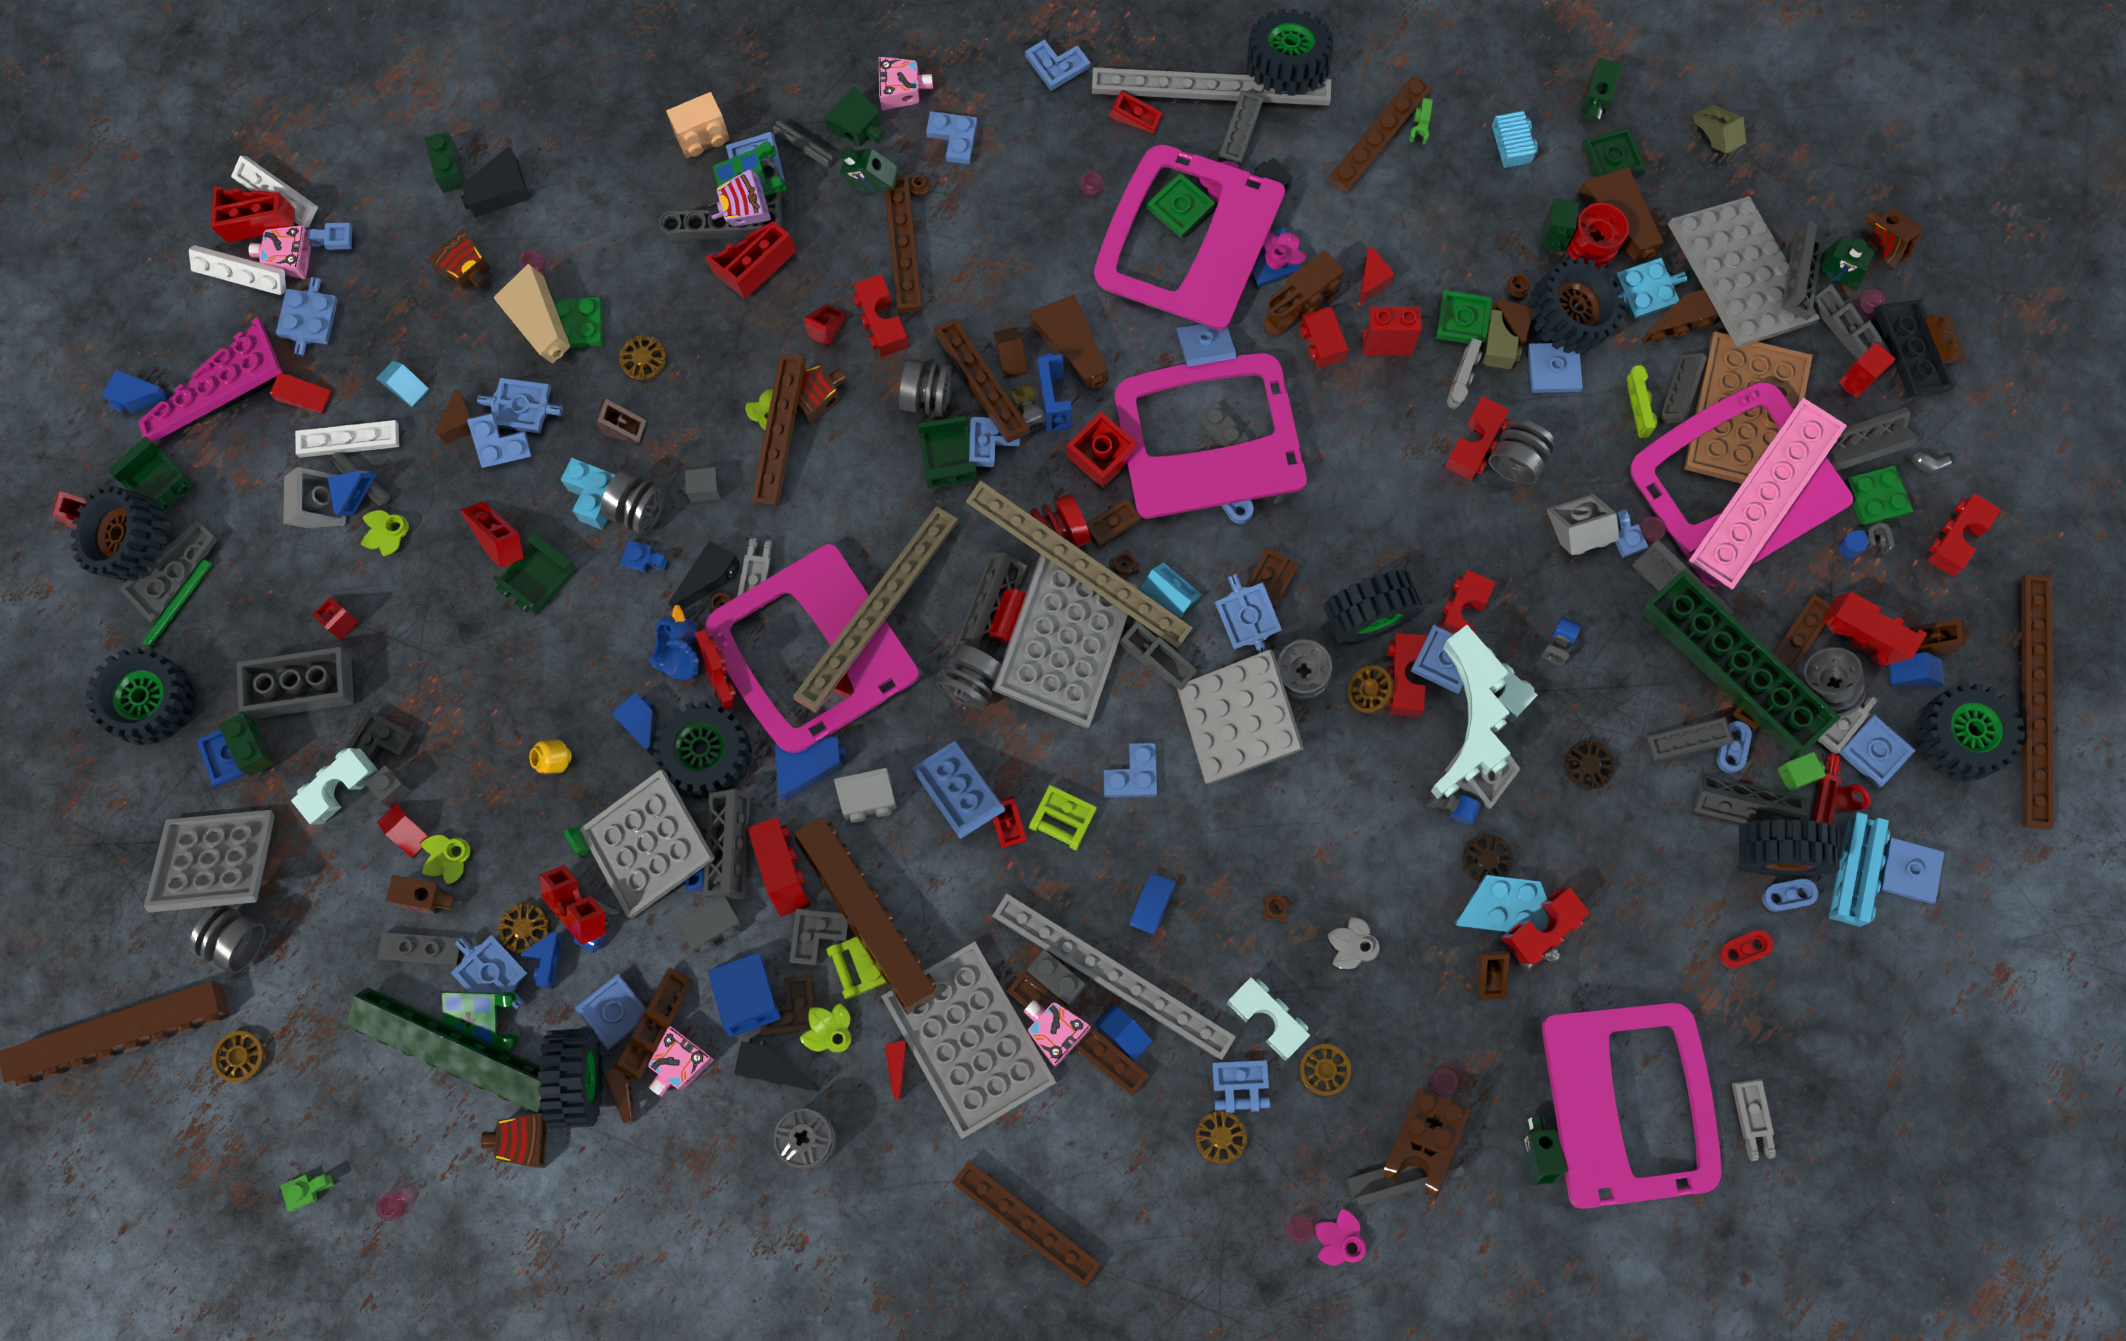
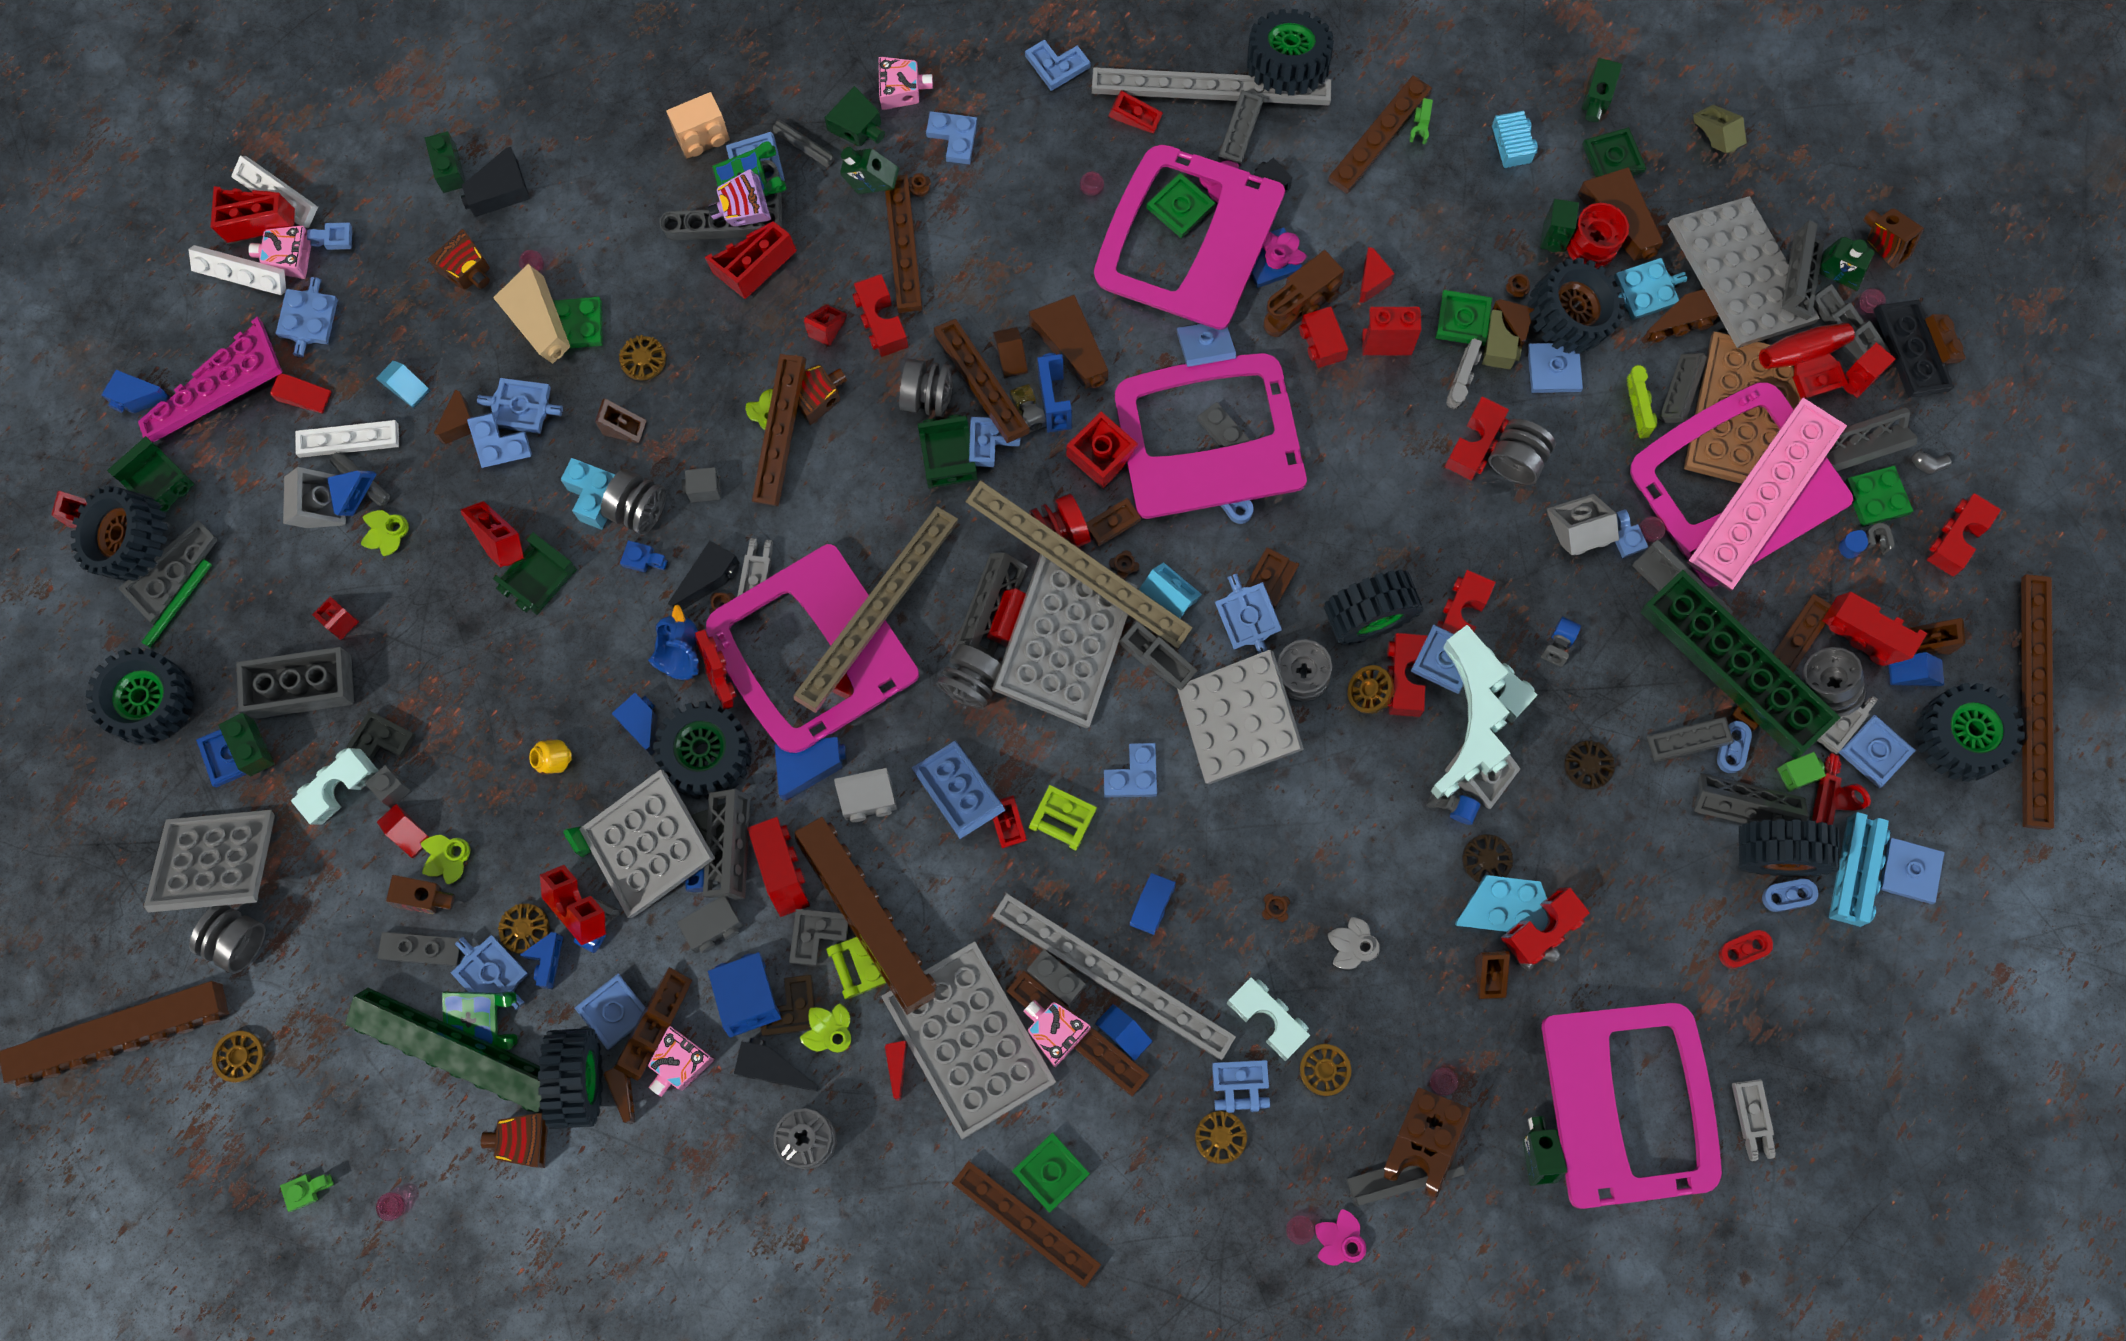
none -> green plate [1012,1132,1090,1213]
none -> red plate [1759,323,1855,399]

